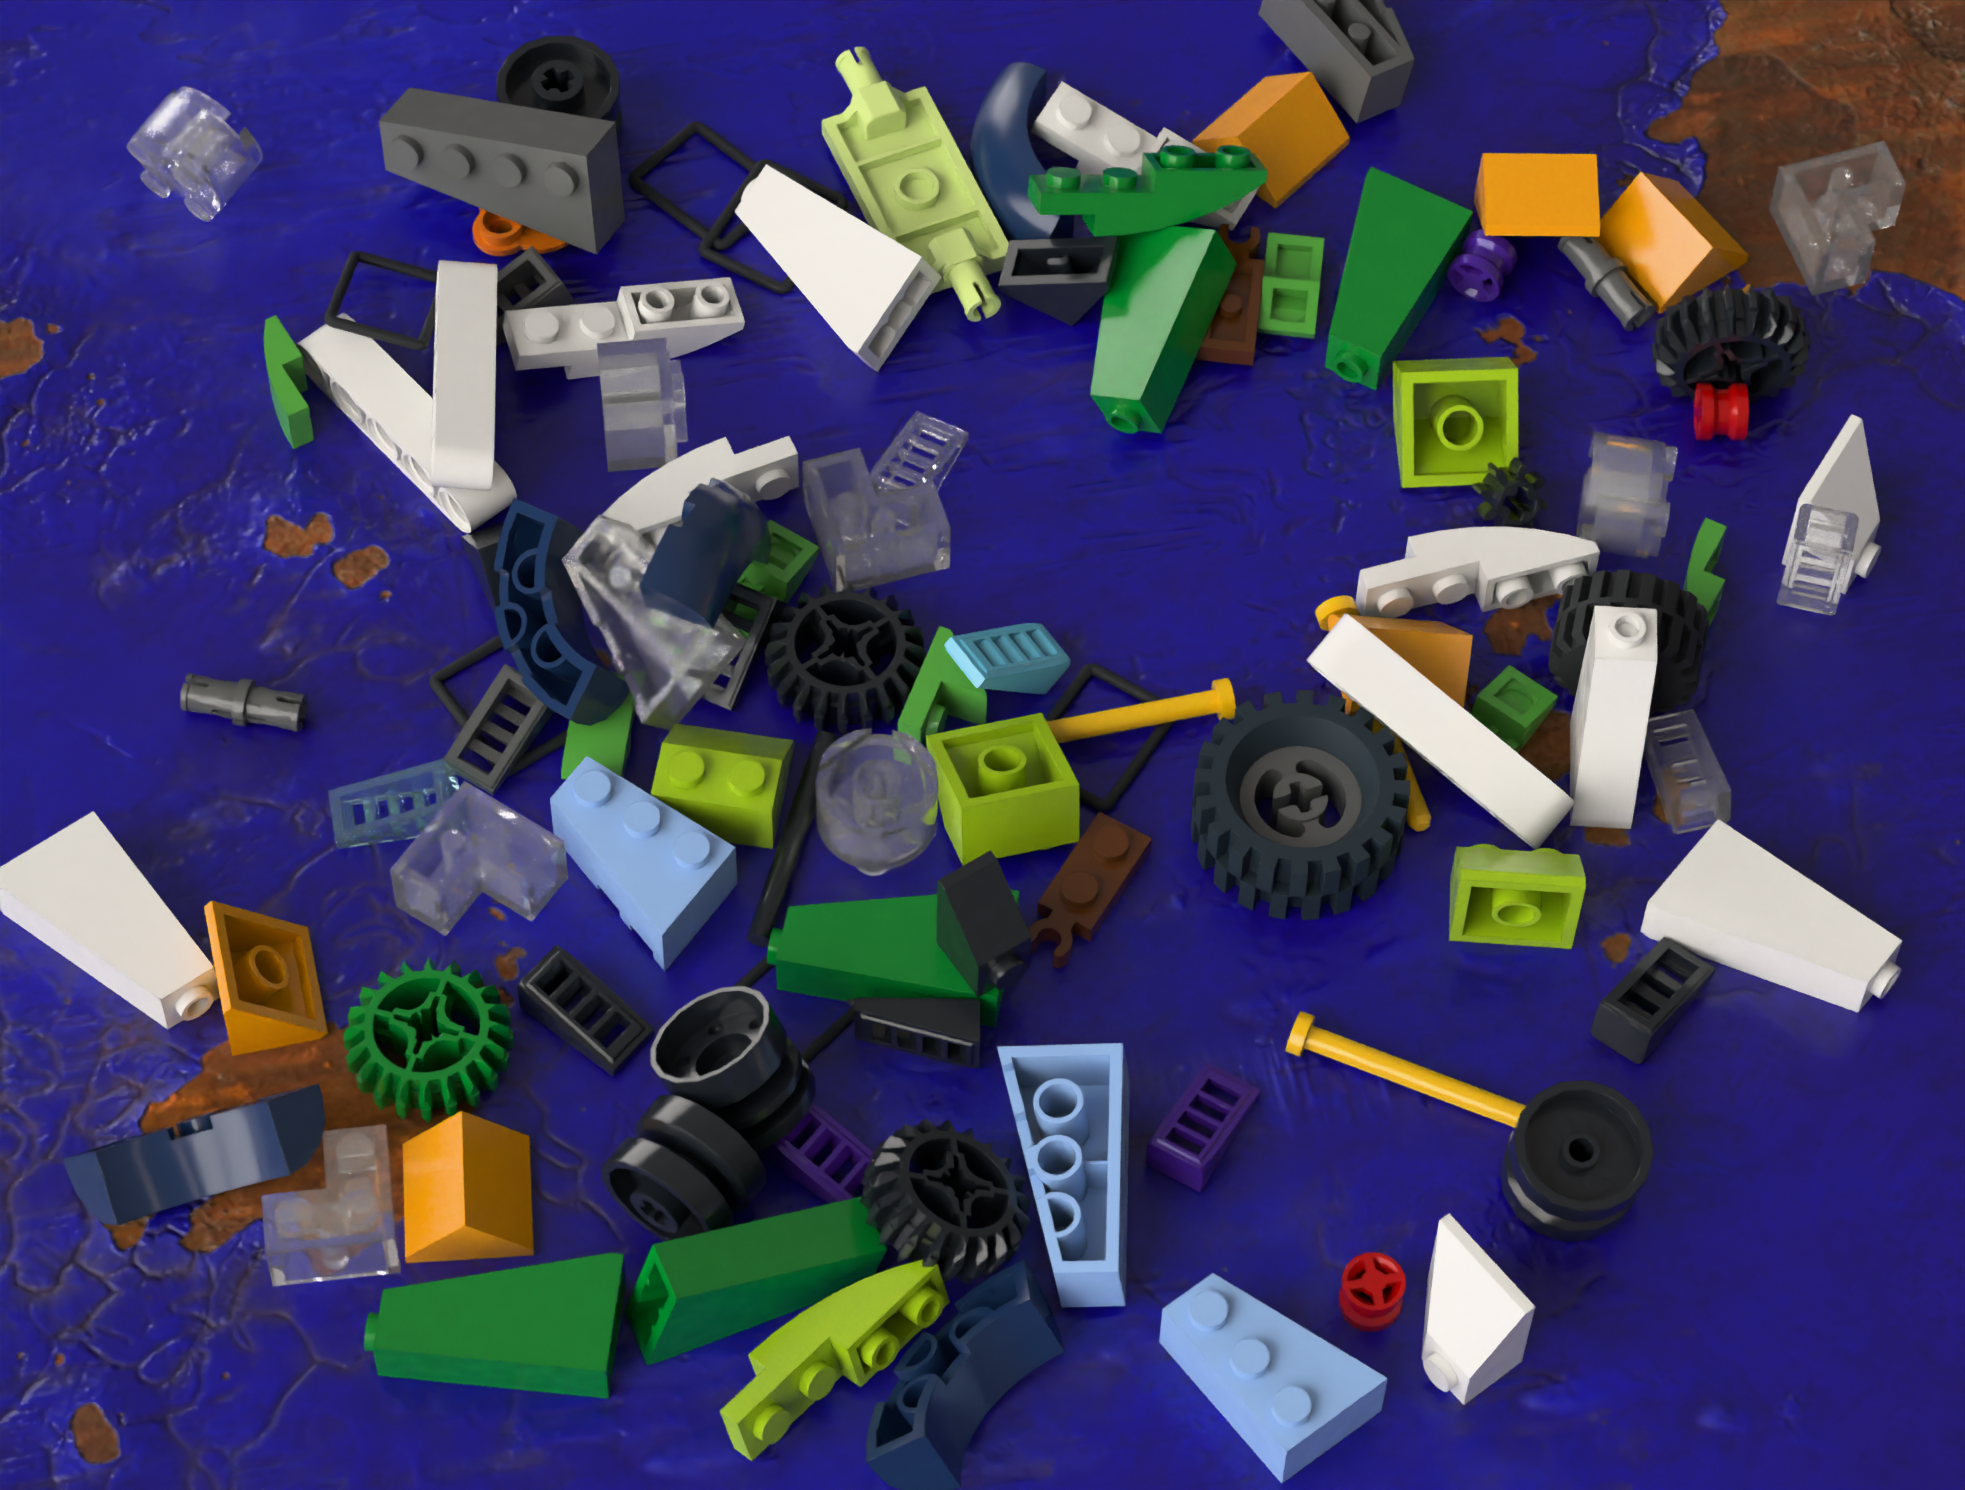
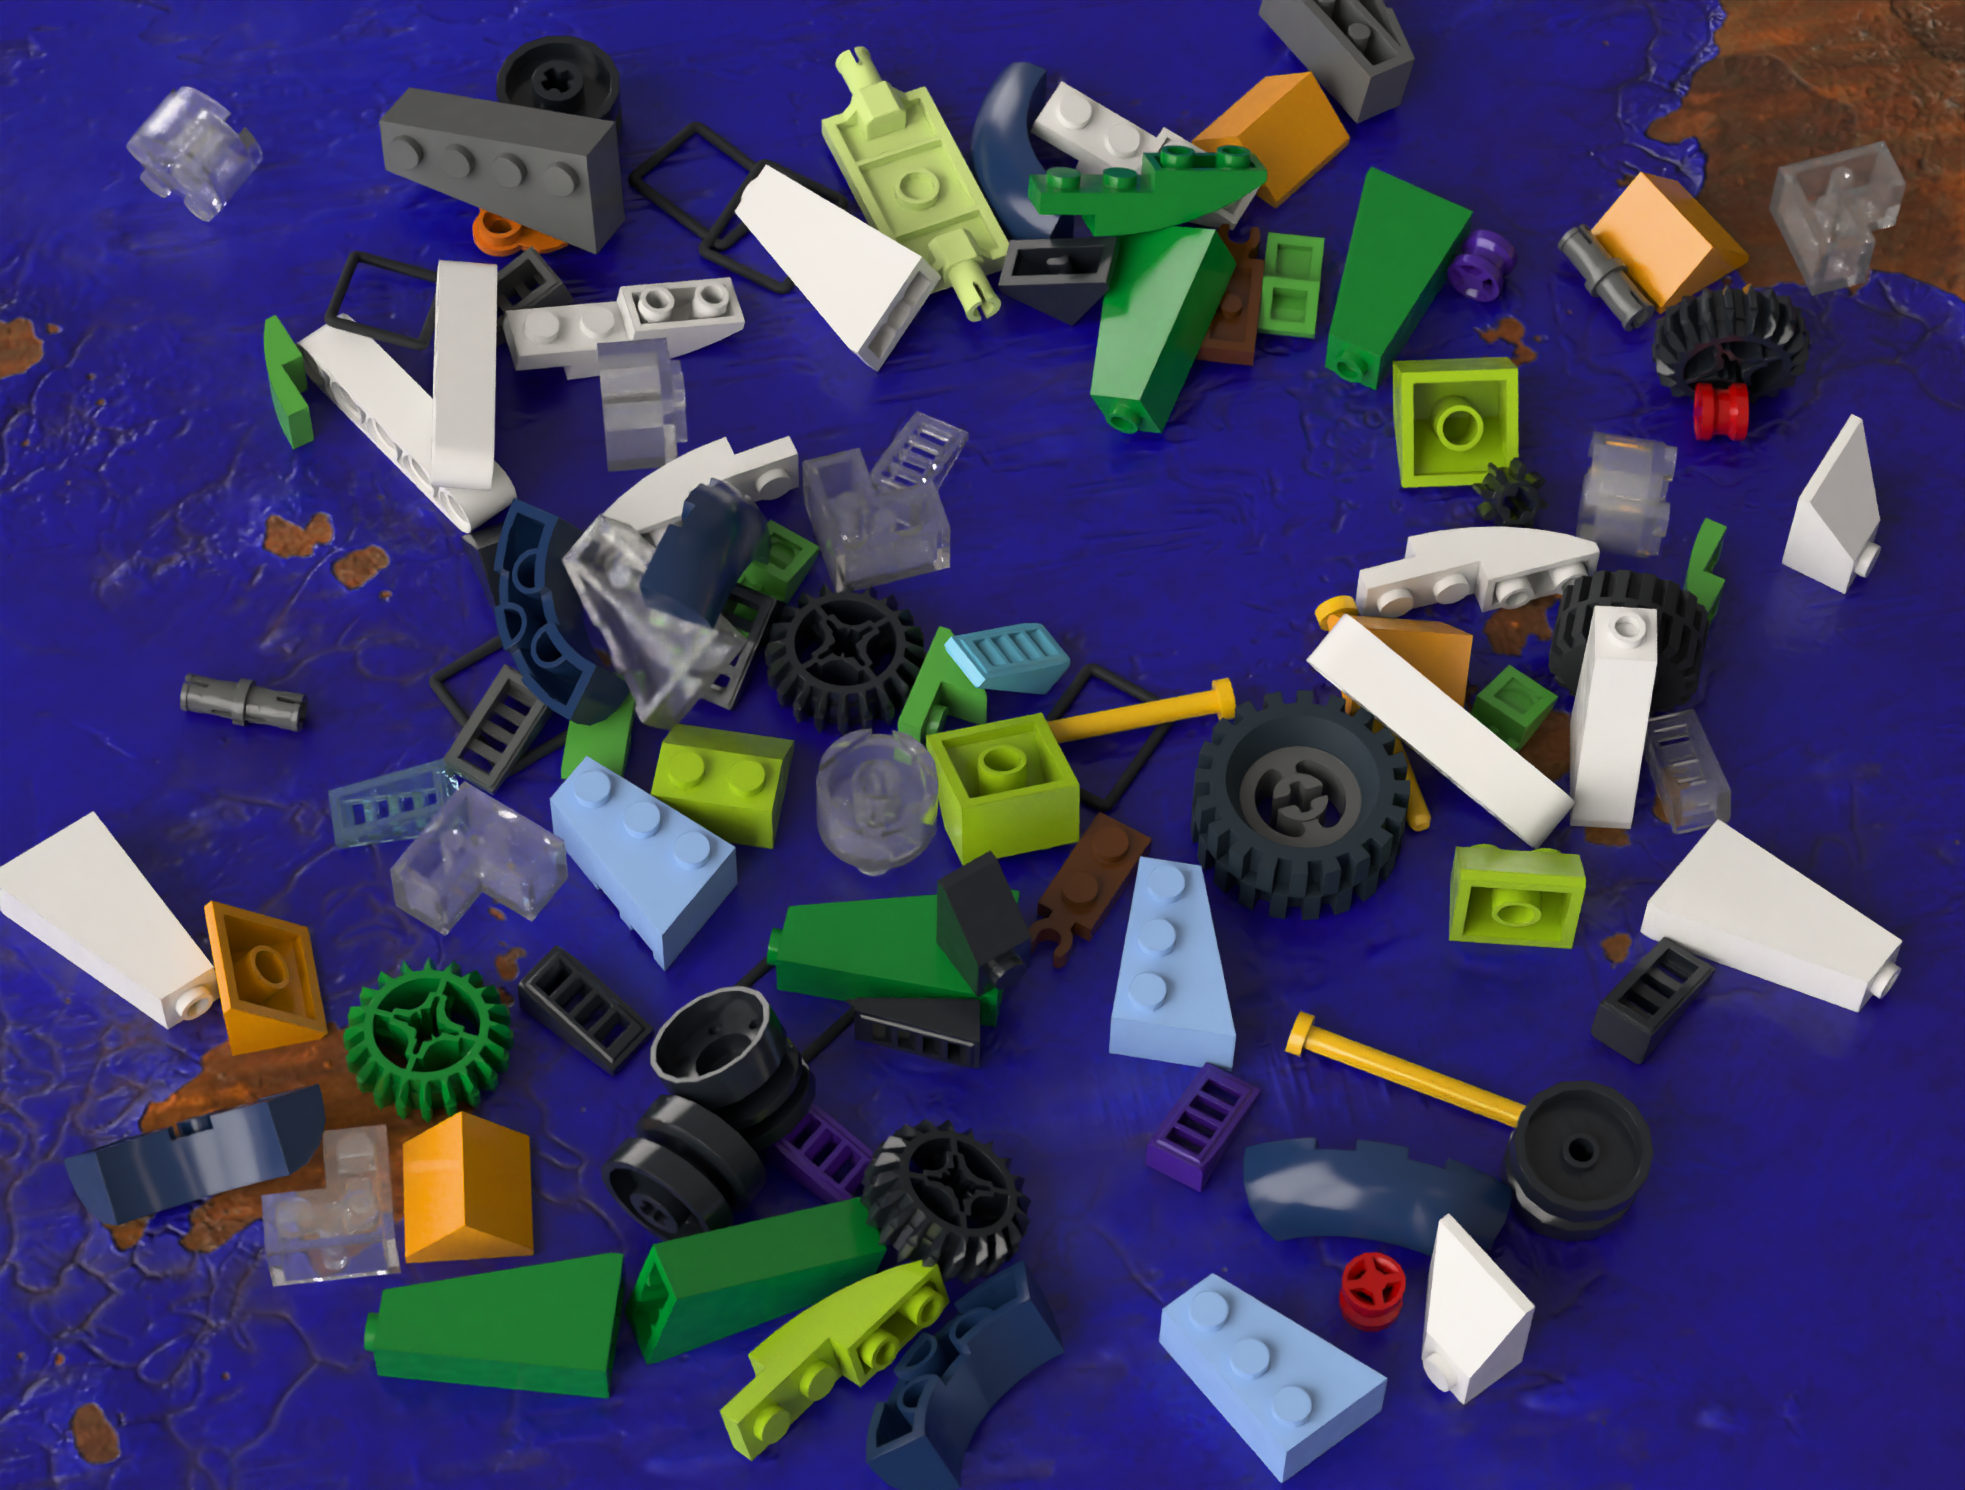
black bar [747,731,839,947] -> none
light blue wedge [997,1043,1130,1307] -> none
light orange slope [1474,153,1600,237] -> none
clear slope [1776,504,1859,616] -> none
none -> light blue wedge [1109,856,1236,1072]
none -> dark blue brick [1243,1138,1513,1257]

